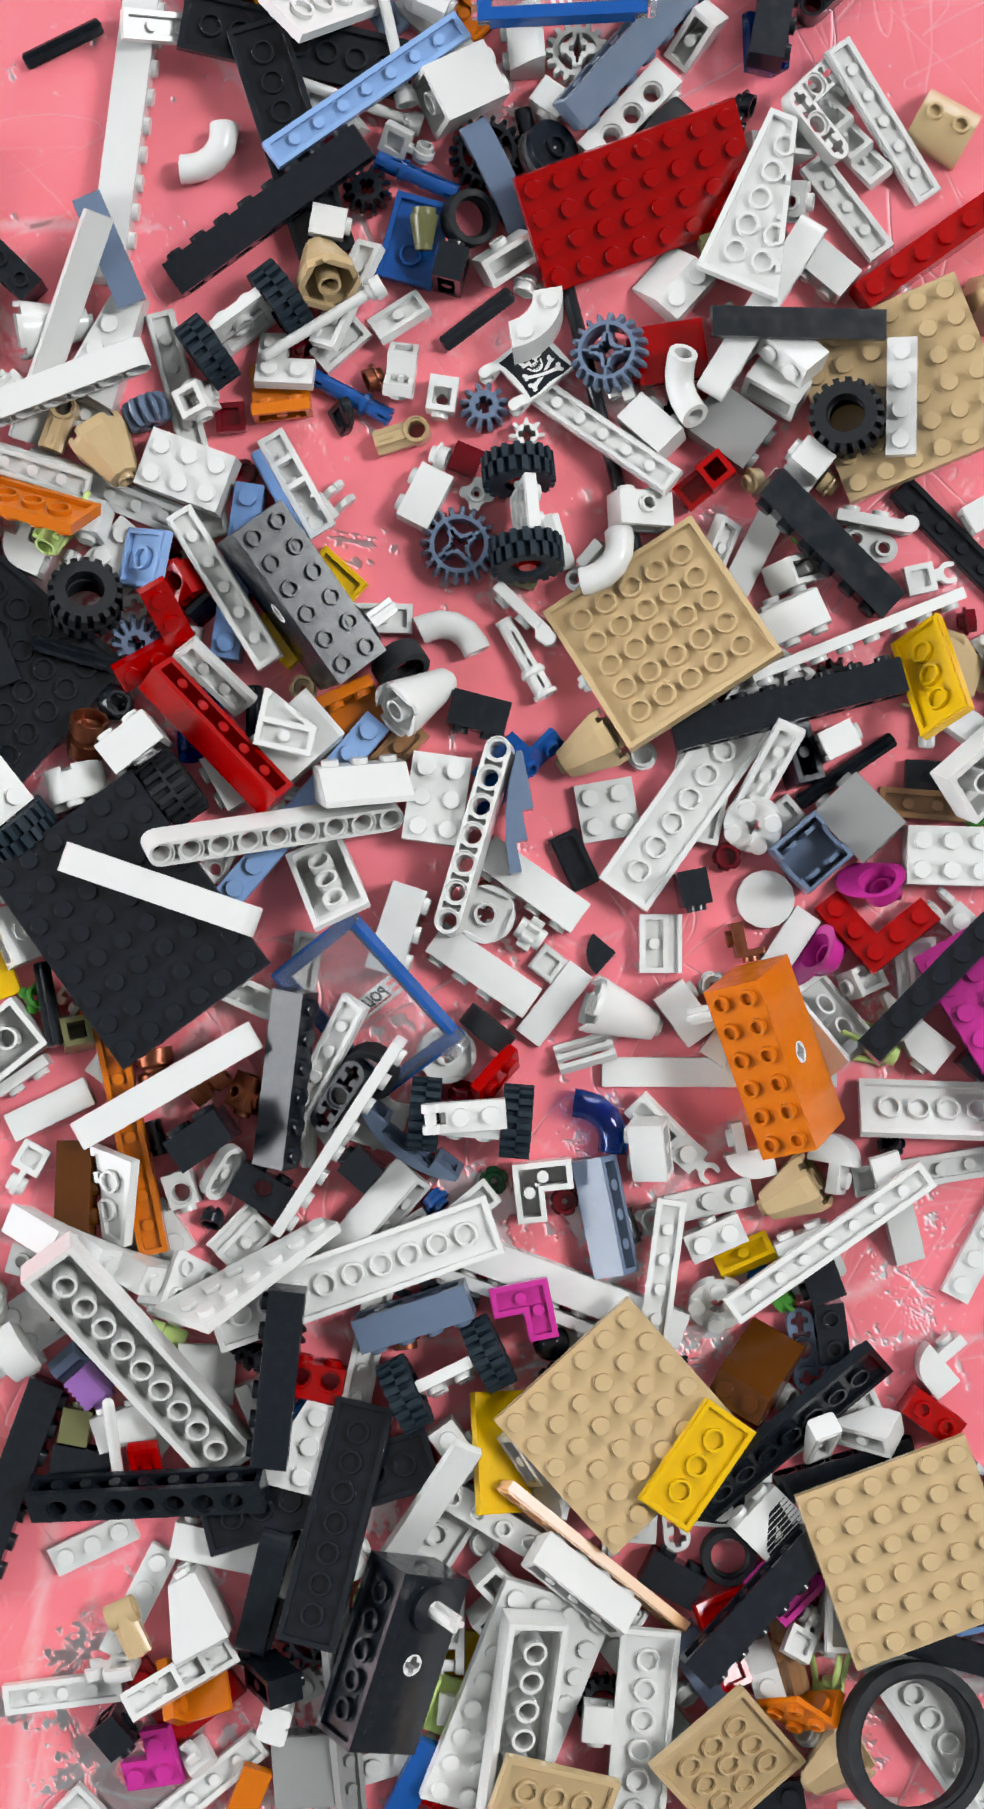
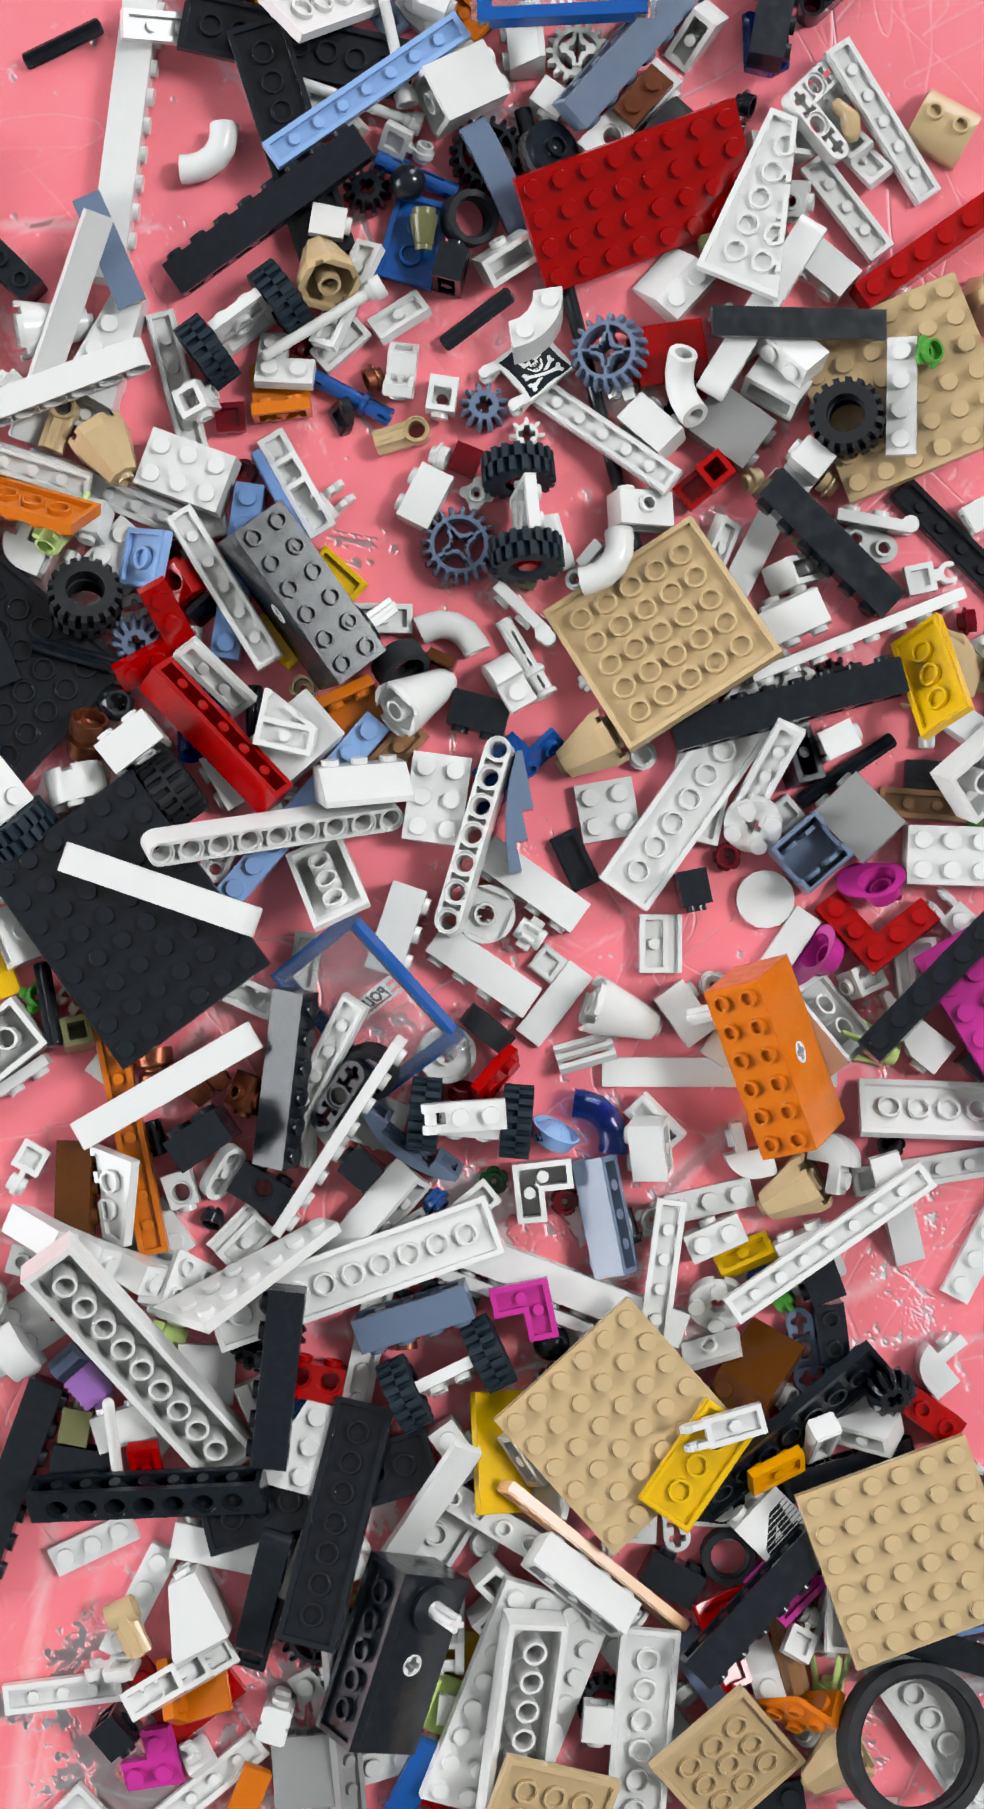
white tile [3,1077,97,1142] -> none
sand blue gear [121,391,173,434] -> none
black brick [243,1648,305,1711] -> none
white plate [513,273,541,299] -> none
black tile [586,933,616,975] -> none
white plate [672,1134,720,1184] -> none
copper bracket [724,921,767,963] -> none
none -> black piece [389,163,427,202]
none -> reddish brown tile [427,647,458,672]
none -> white brick [481,652,538,715]
none -> light blue hat [531,1115,579,1154]
none -> copper plate [612,63,674,130]
none -> white hinge [679,1401,768,1453]
none -> white plate [681,1327,743,1371]
none -> light orange plate [747,1445,806,1497]
none -> tan arm [830,98,861,143]
none -> black gear [864,1365,917,1417]
none -> bright green plate [915,335,944,369]

